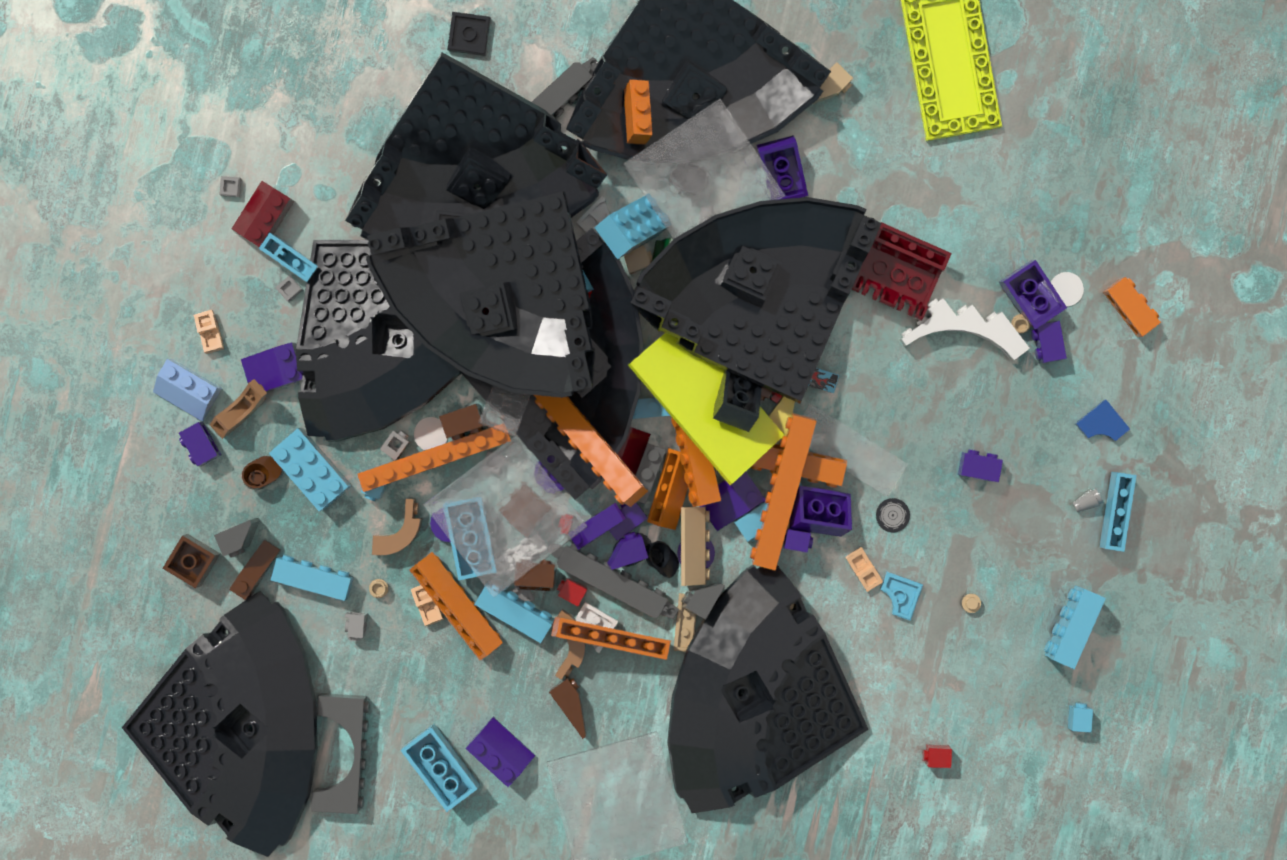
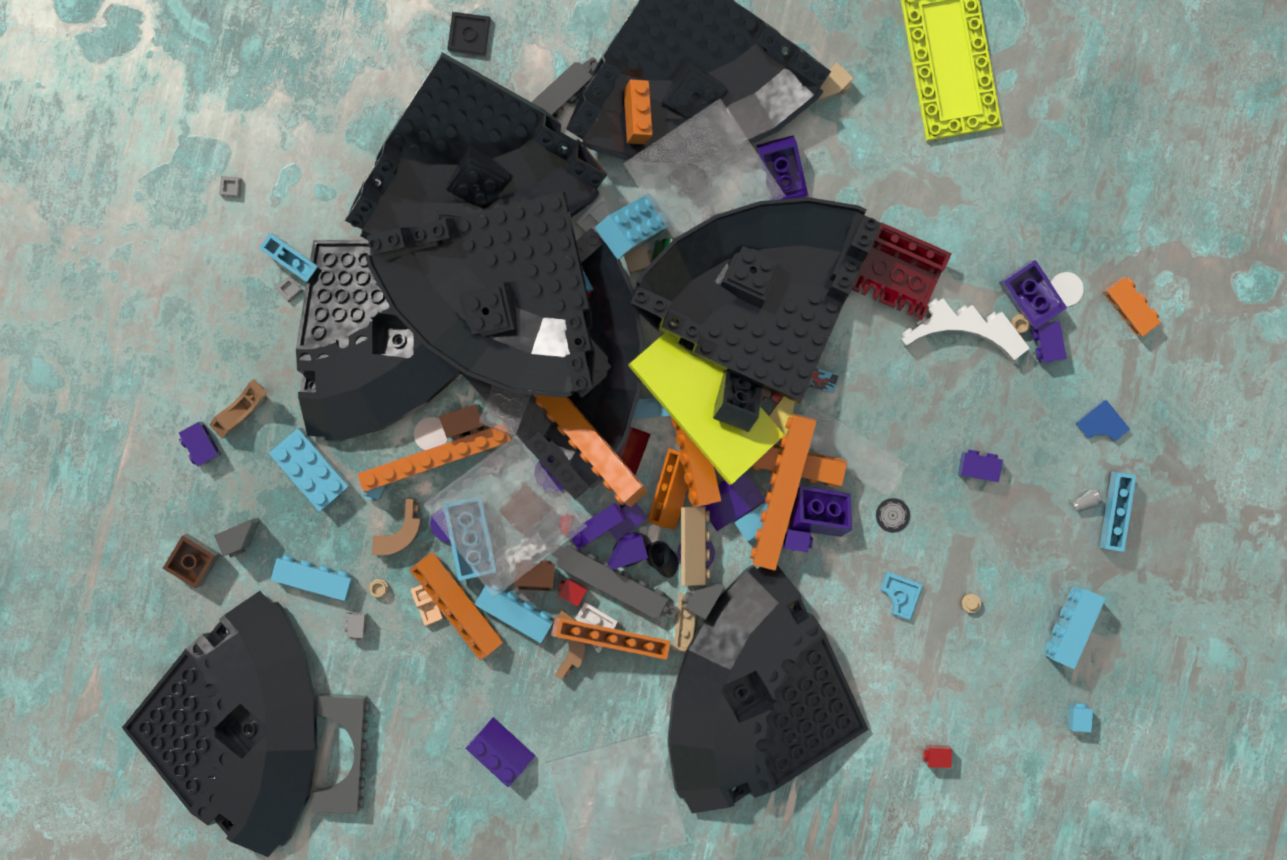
light blue slope [153,359,222,421] -> none
light nougat slope [194,310,225,354] -> none
reddish brown slope [229,540,281,600] -> none
dark red slope [231,181,295,247] -> none
dark purple slope [241,342,303,392] -> none
reddish brown cap [242,456,282,490] -> none
light grey brick [380,430,410,461] -> none
medium azure brick [400,724,480,812] -> none
reddish brown slope [549,676,586,739] -> none
dark grey brick [636,443,666,504] -> none
light nougat slope [845,547,883,592] -> none

